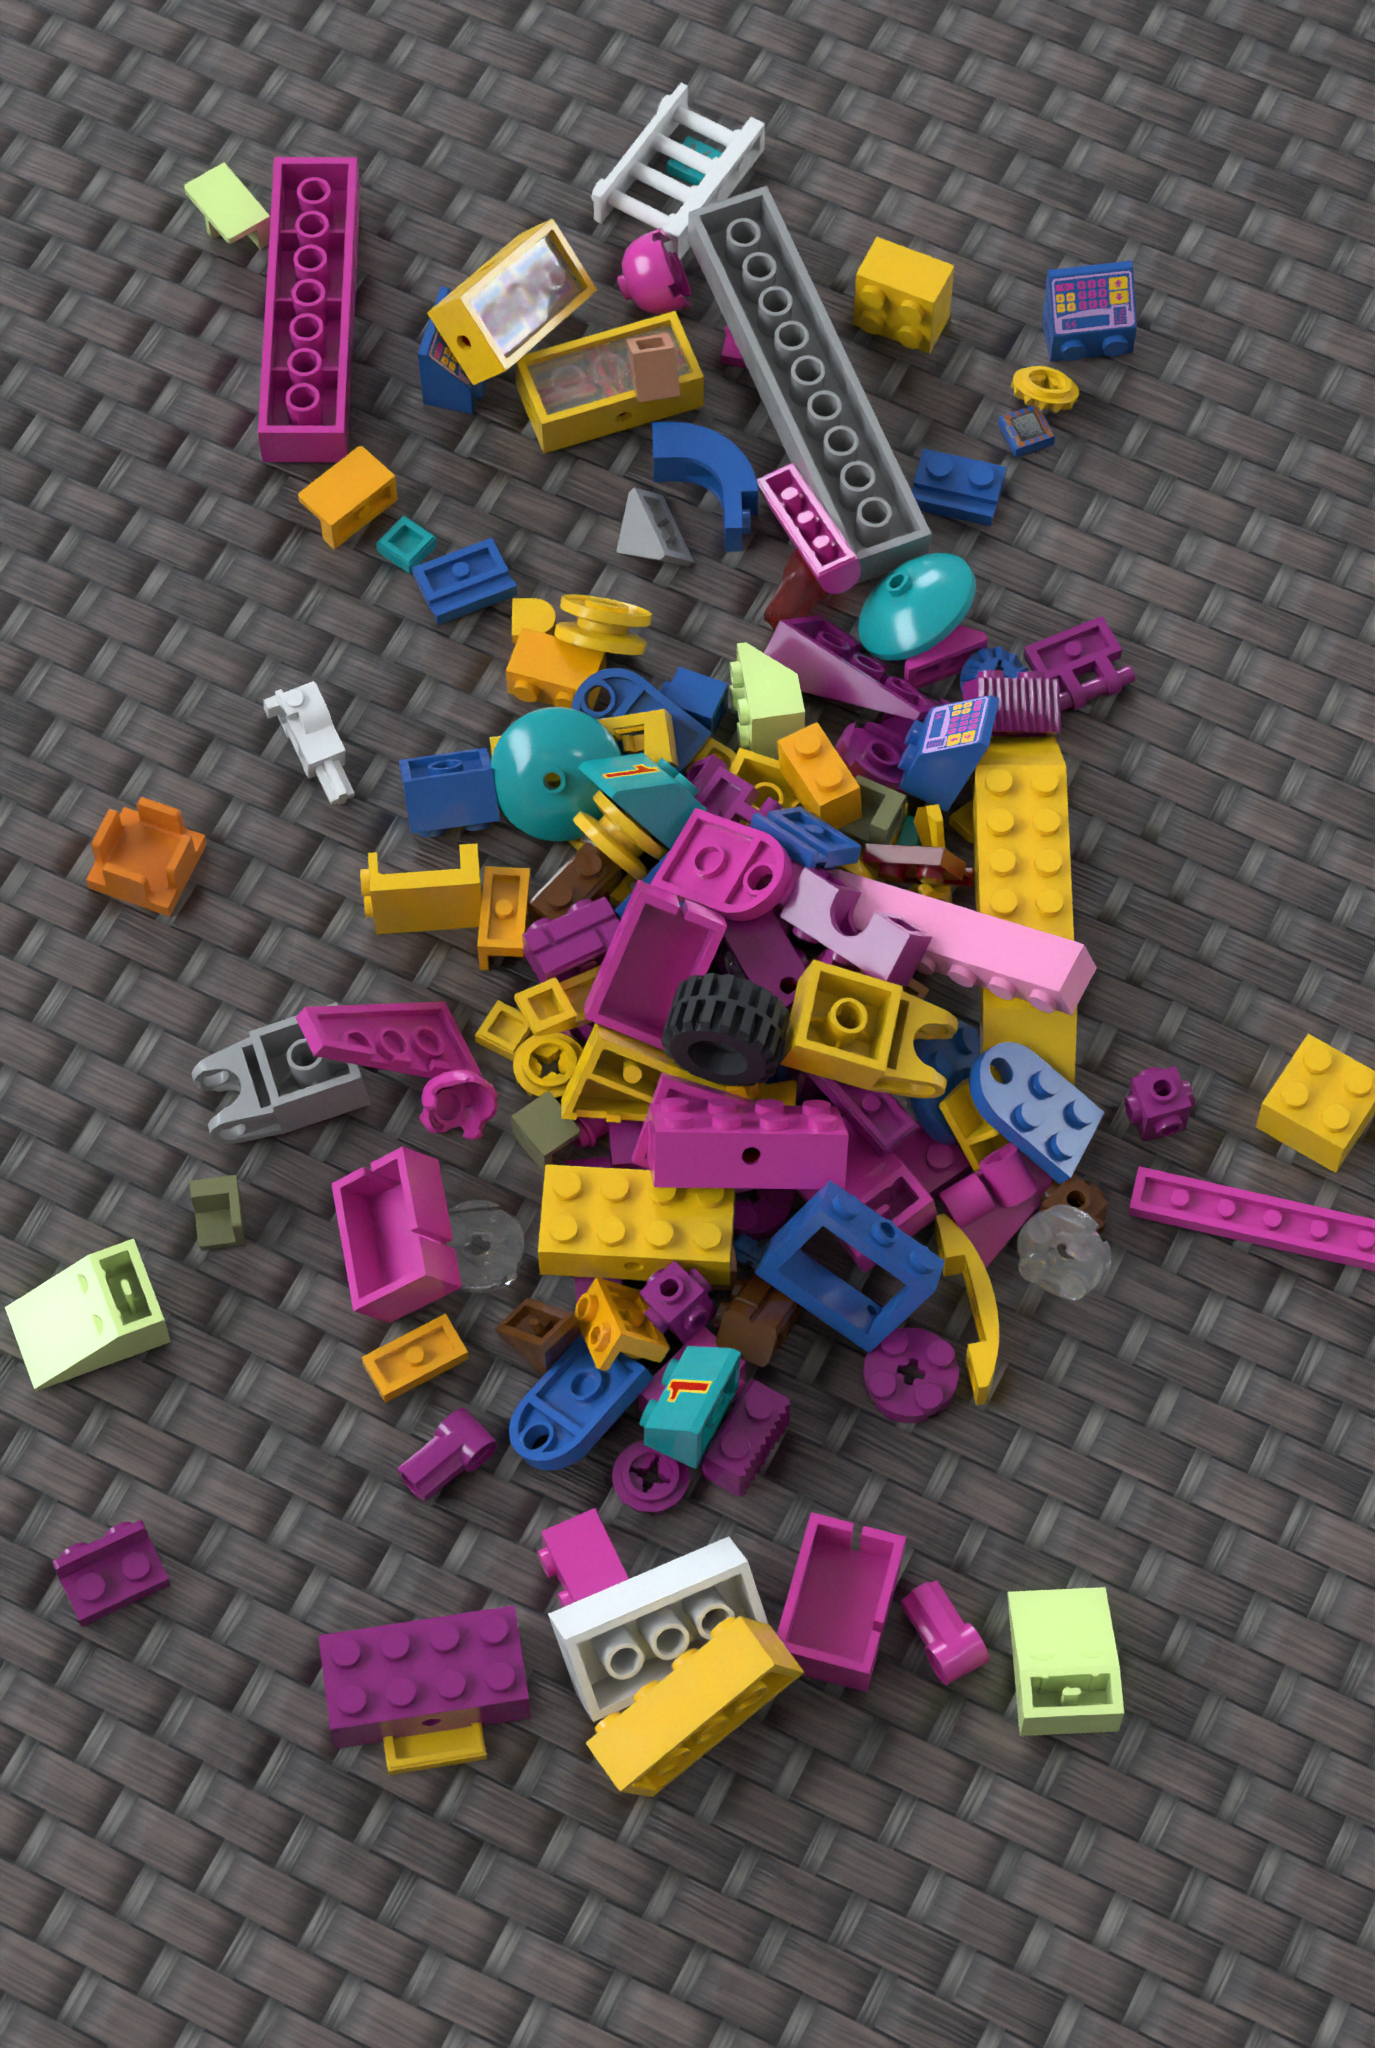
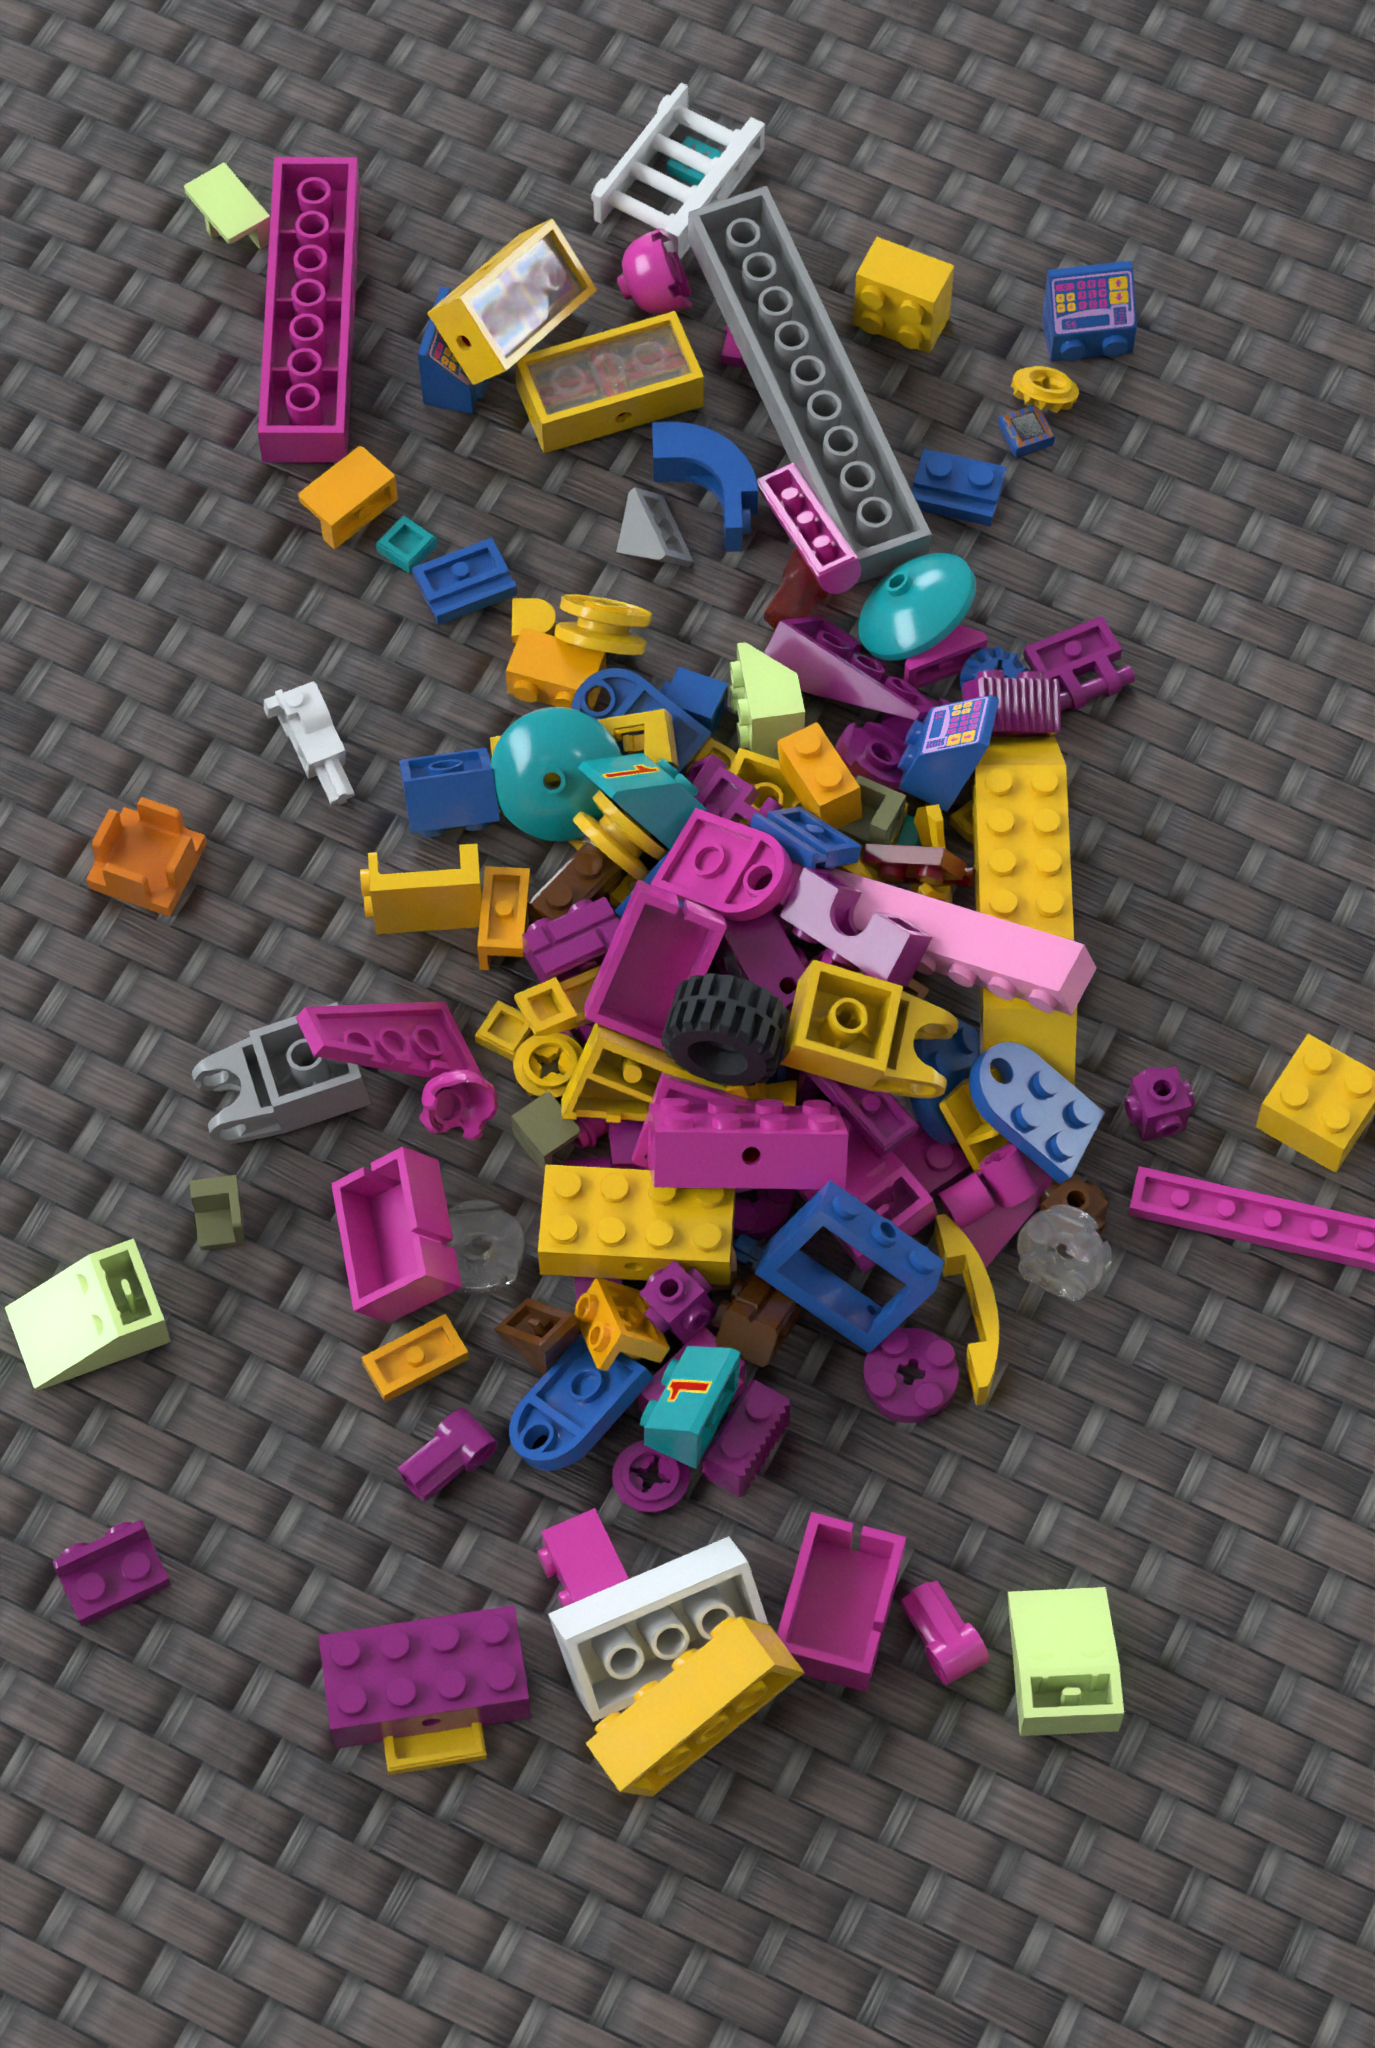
nougat brick [626,333,680,403] -> none

